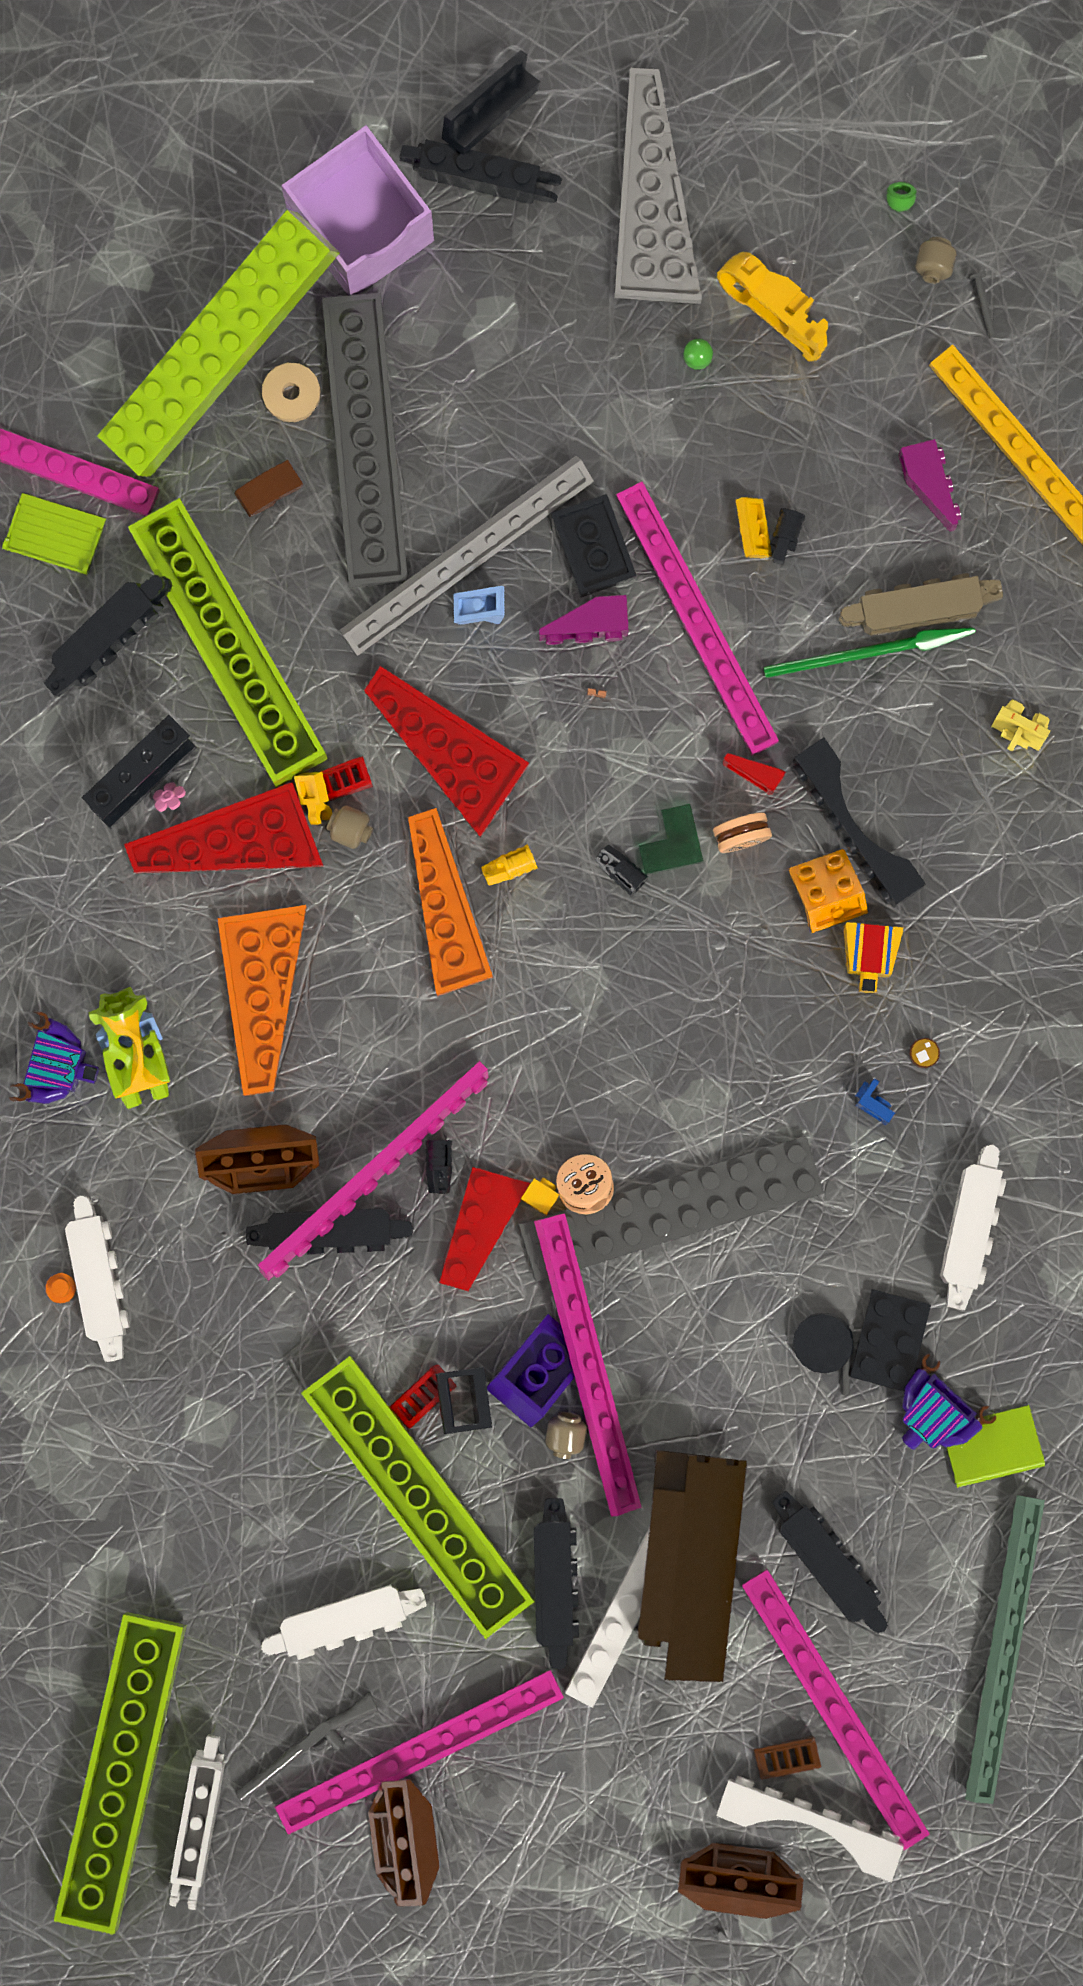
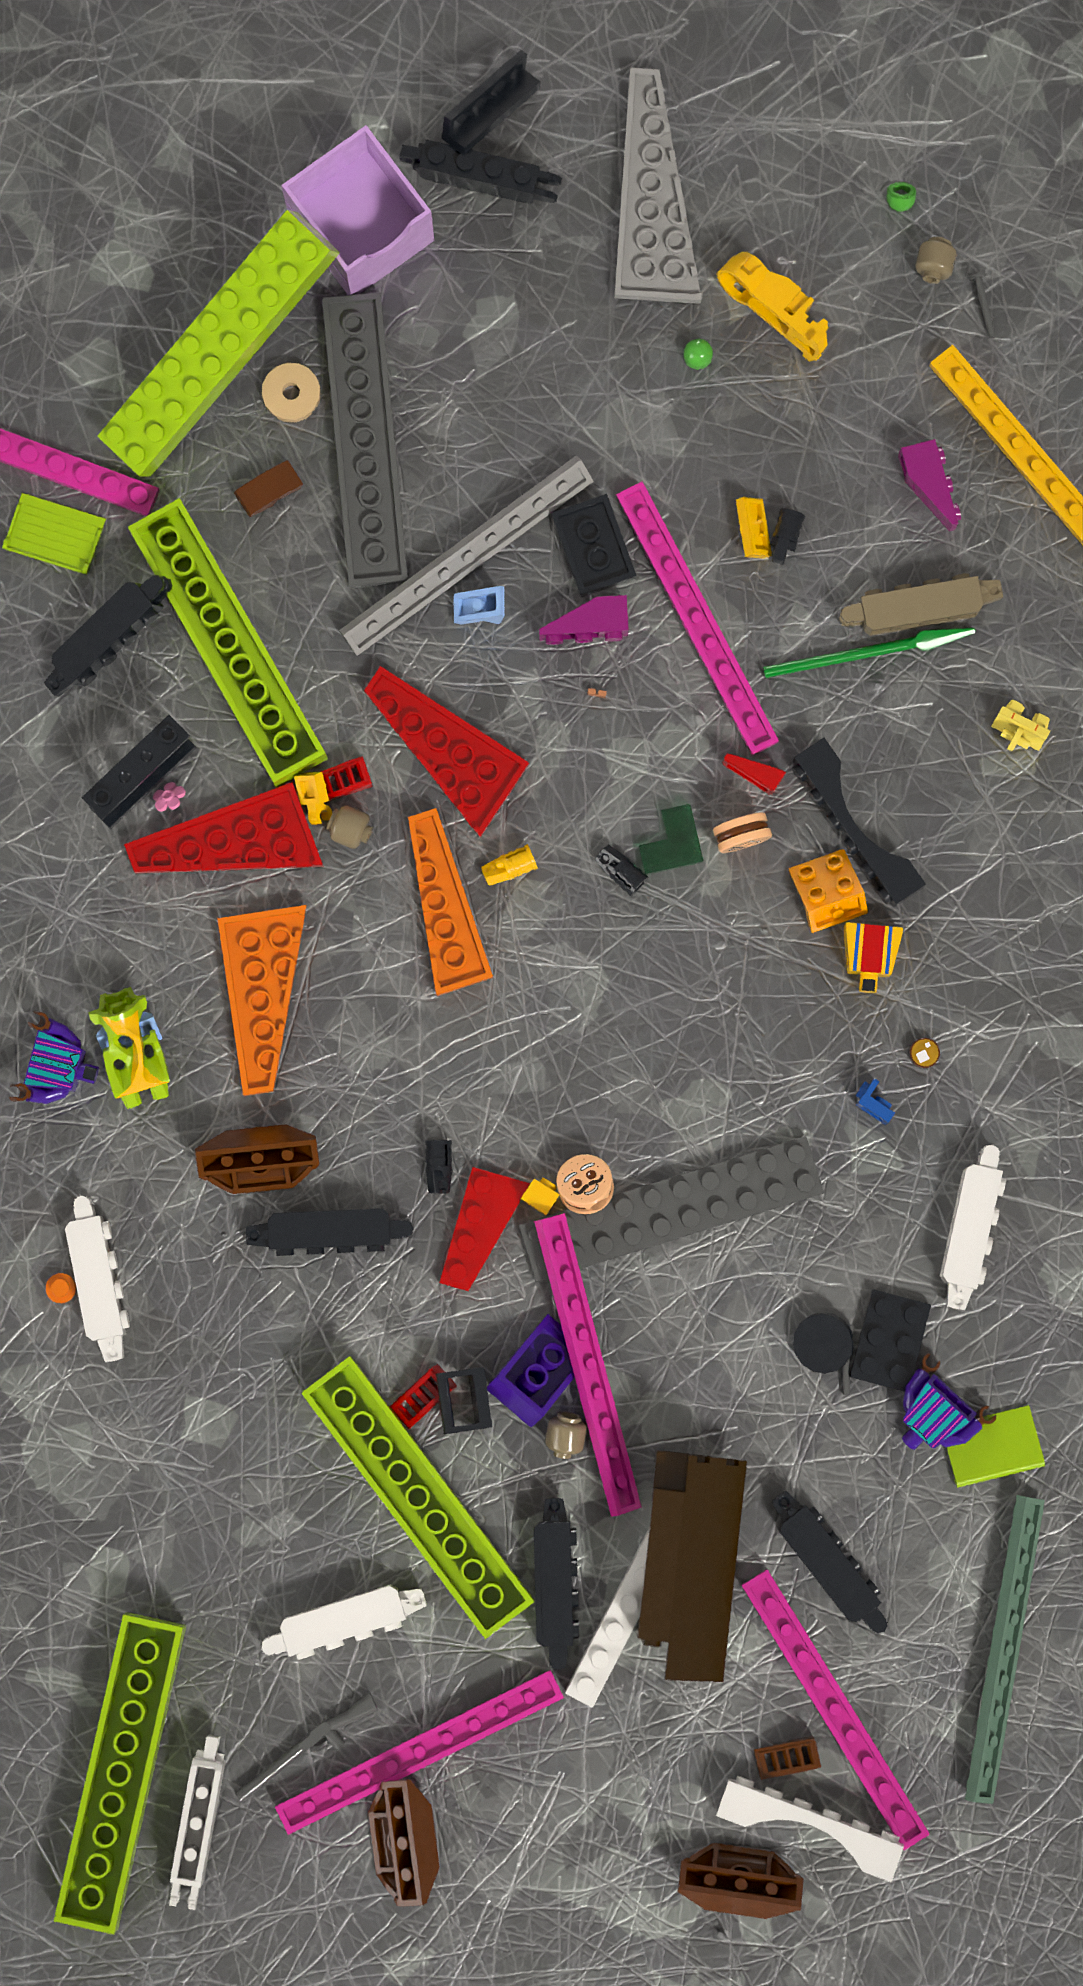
dark pink plate [258,1061,489,1281] -> none

